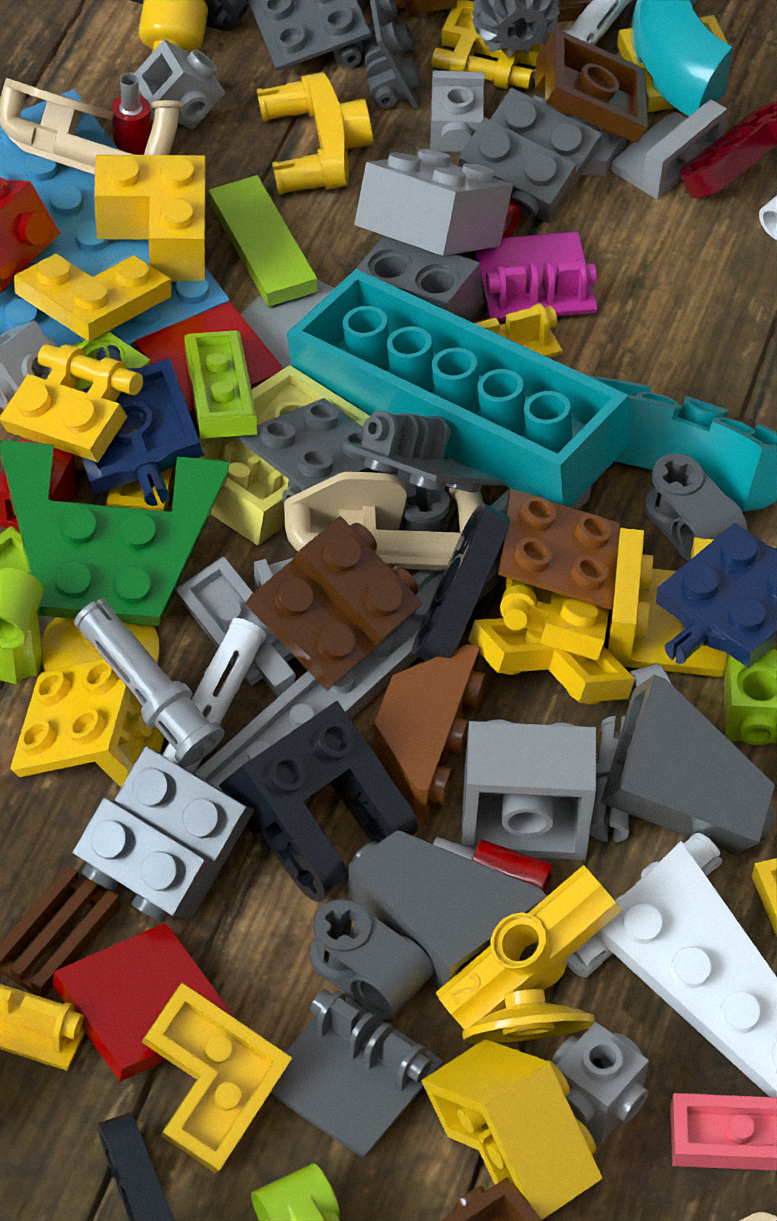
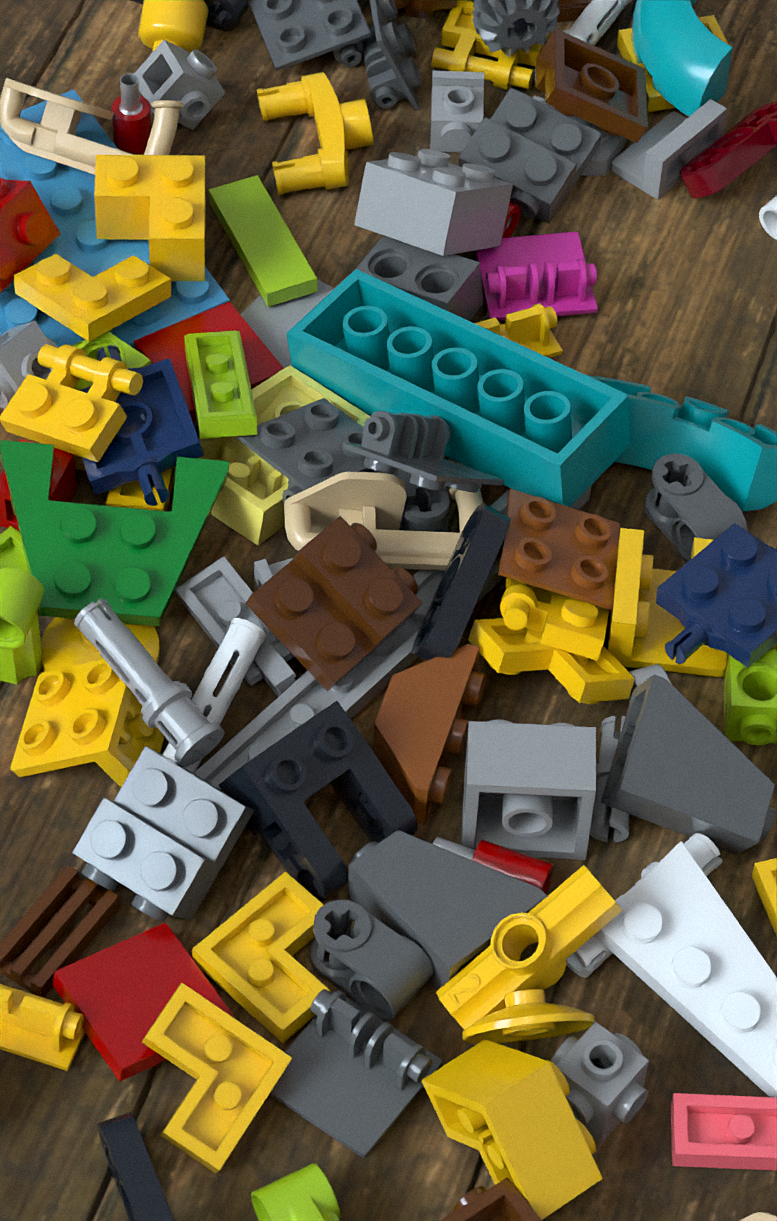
none -> yellow plate [192,872,330,1043]

